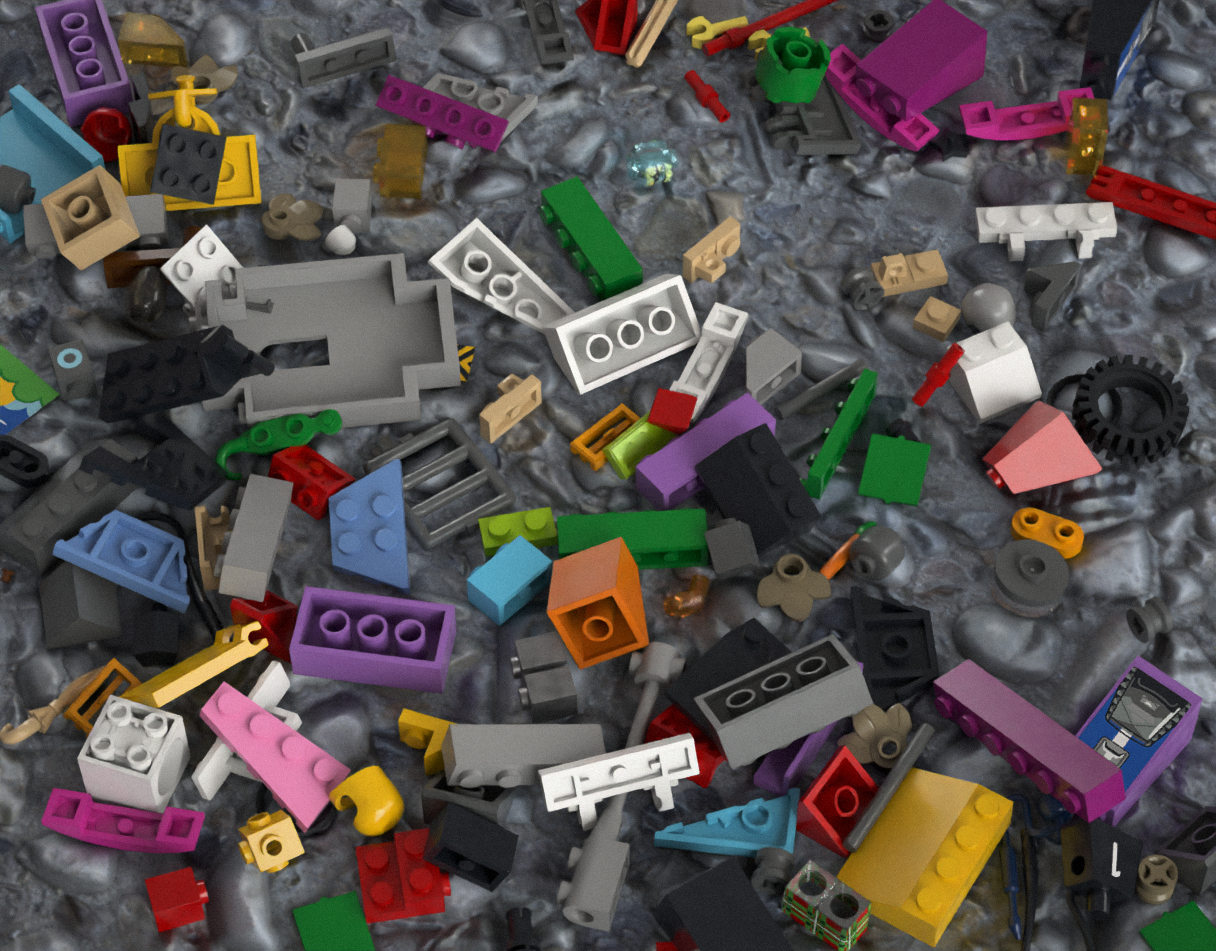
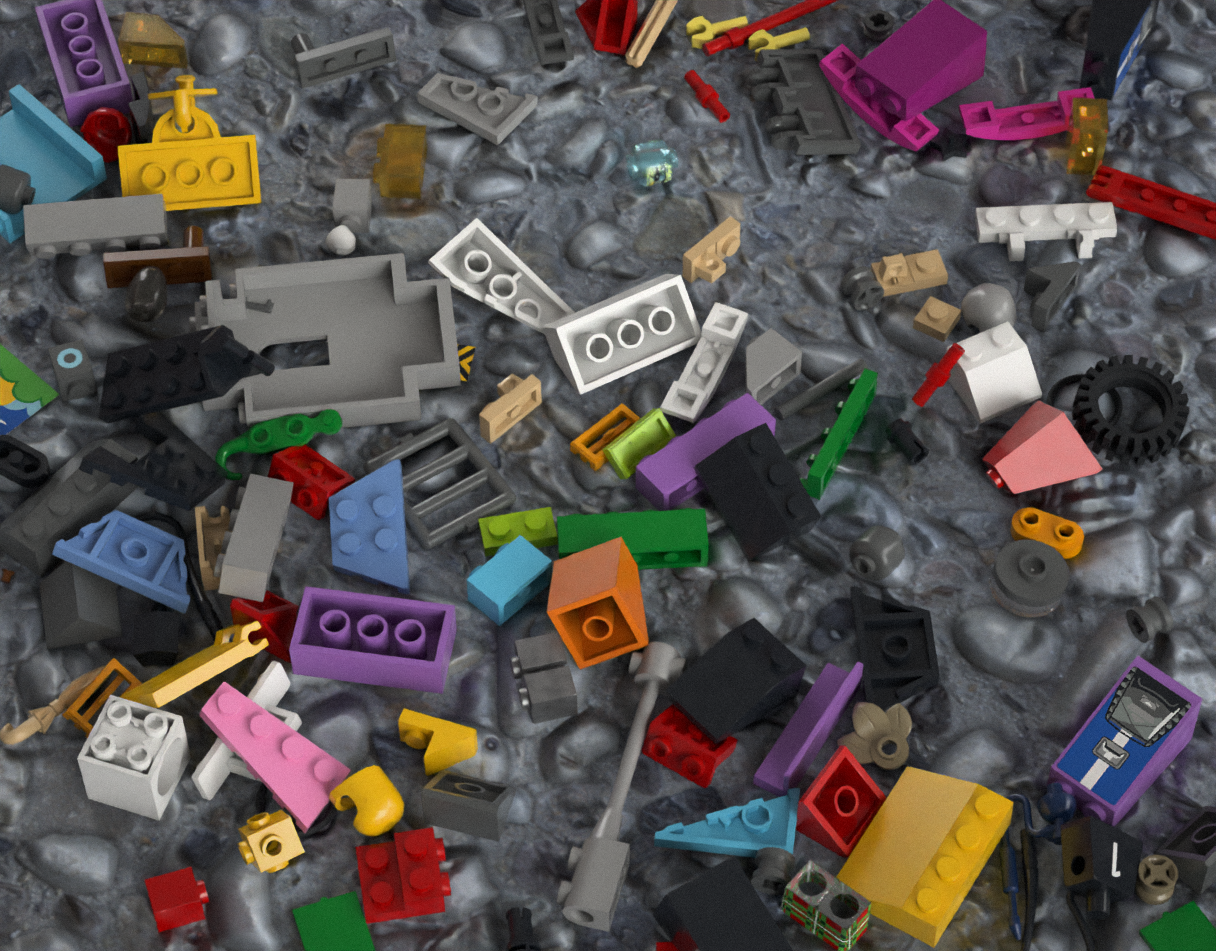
tan slope [41,165,140,270] -> none
dark pink slope [41,788,205,853] -> none
black hinge [150,124,227,205] -> none
white hinge [160,225,243,317] -> none
dark tan plate [171,54,238,105] -> none
dark tan plate [261,194,324,241] -> none
magenta bracket [375,75,509,153] -> none
black brick [423,802,519,892] -> none
light grey brick [441,724,606,788] -> none
green brick [538,176,643,301] -> none
white hinge [538,733,700,831] -> none
red slope [647,388,698,435] -> none
clear orange arm [663,575,710,617] -> none
slope [693,634,873,770] -> none
dark grey brick [704,518,761,579] -> none
green brick [755,26,831,103] -> none
dark tan plate [757,554,831,622] -> none
orange piece [818,521,877,580] -> none
dark grey bar [842,723,935,853] -> none
green piece [858,433,931,507] -> none
magenta brick [933,659,1126,823] -> none

